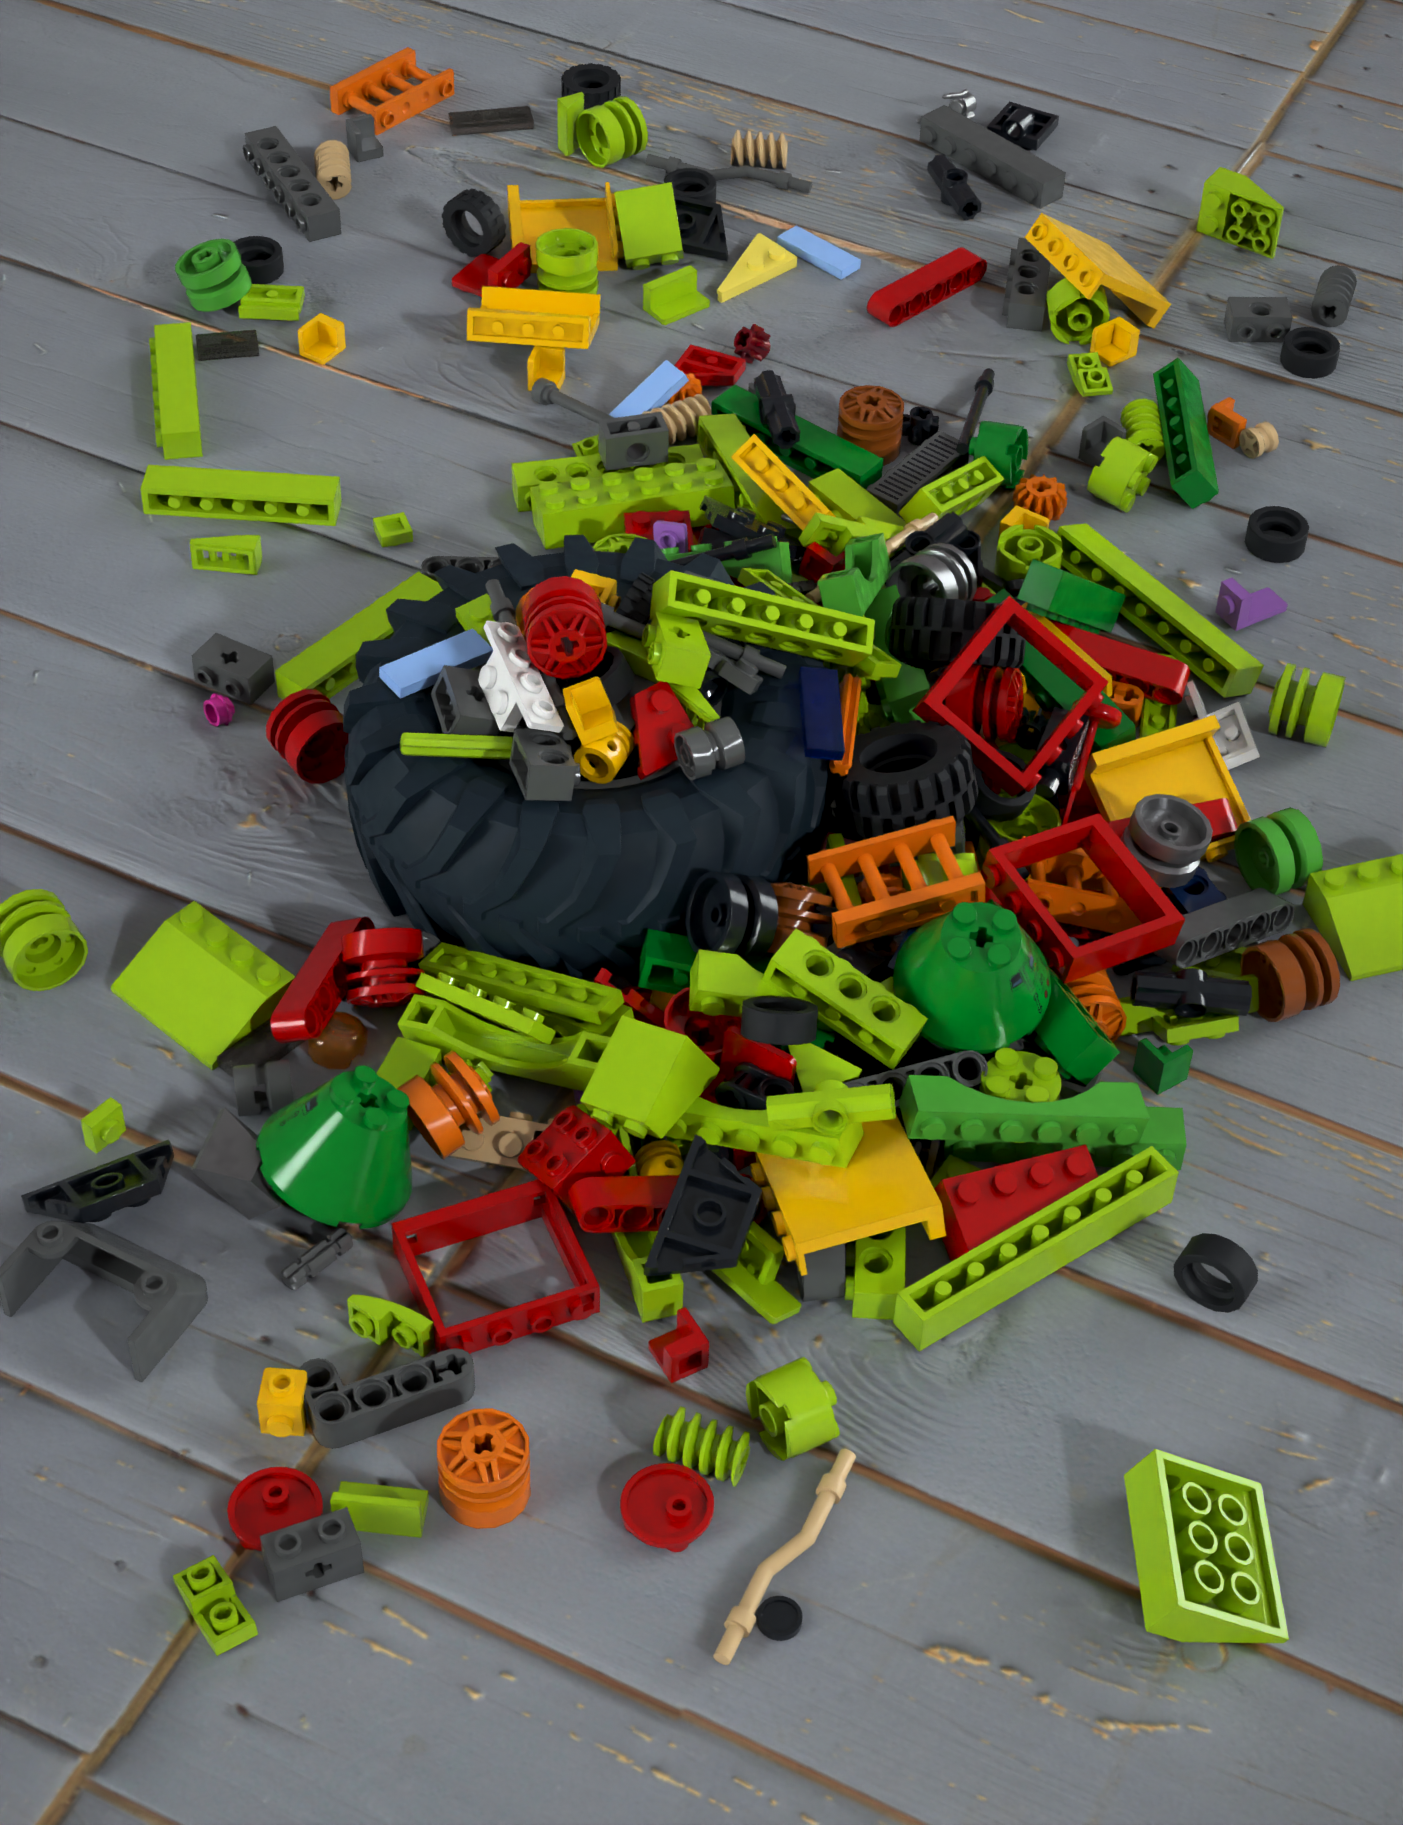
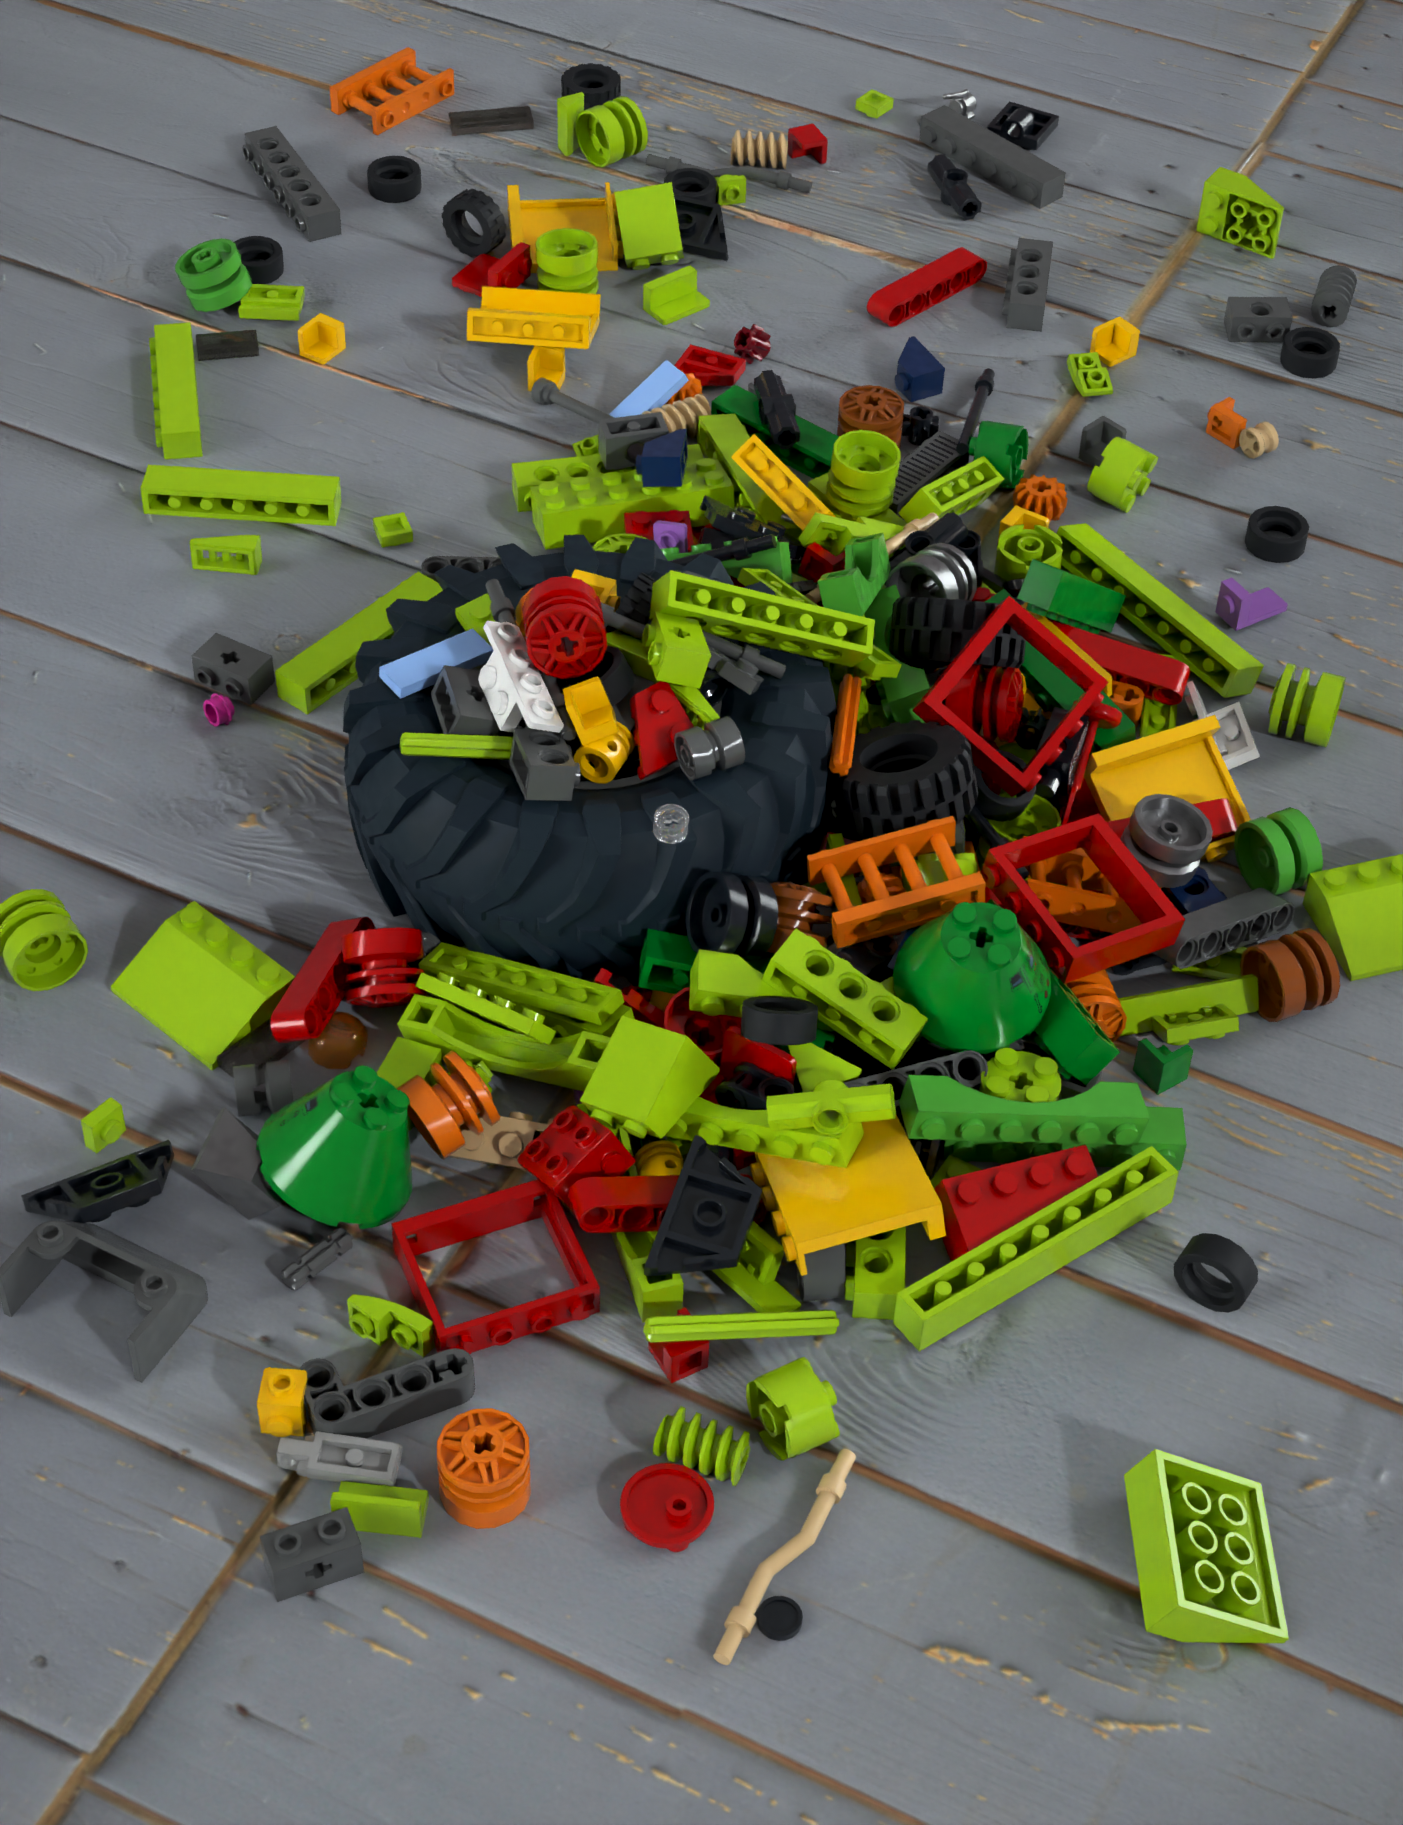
lime slope [173,1555,258,1656] -> none
red piece [227,1467,323,1552] -> none
red wheel [266,689,349,784] -> none
tan piece [314,140,352,200] -> none
dark grey panel [346,114,384,162] -> none
light yellow wing [717,233,797,303] -> none
light blue tile [777,225,861,280] -> none
clear blue tile [798,666,845,761] -> none
yellow panel [1025,213,1171,329] -> none
lime brick [1046,278,1110,345] -> none
lime piece [1120,398,1165,462] -> none
black piece [1130,968,1252,1018] -> none
green brick [1153,358,1219,509] -> none
none -> light grey hinge [277,1431,403,1487]
none -> black tyre [367,156,422,203]
none -> dark blue slope [636,429,688,487]
none -> lime axle [643,1310,839,1343]
none -> clear bush [653,804,689,844]
none -> lime bracket [715,174,746,205]
none -> red panel [788,123,828,164]
none -> lime wheel [826,430,901,517]
none -> lime plate [855,89,894,119]
none -> dark blue slope [894,336,945,402]

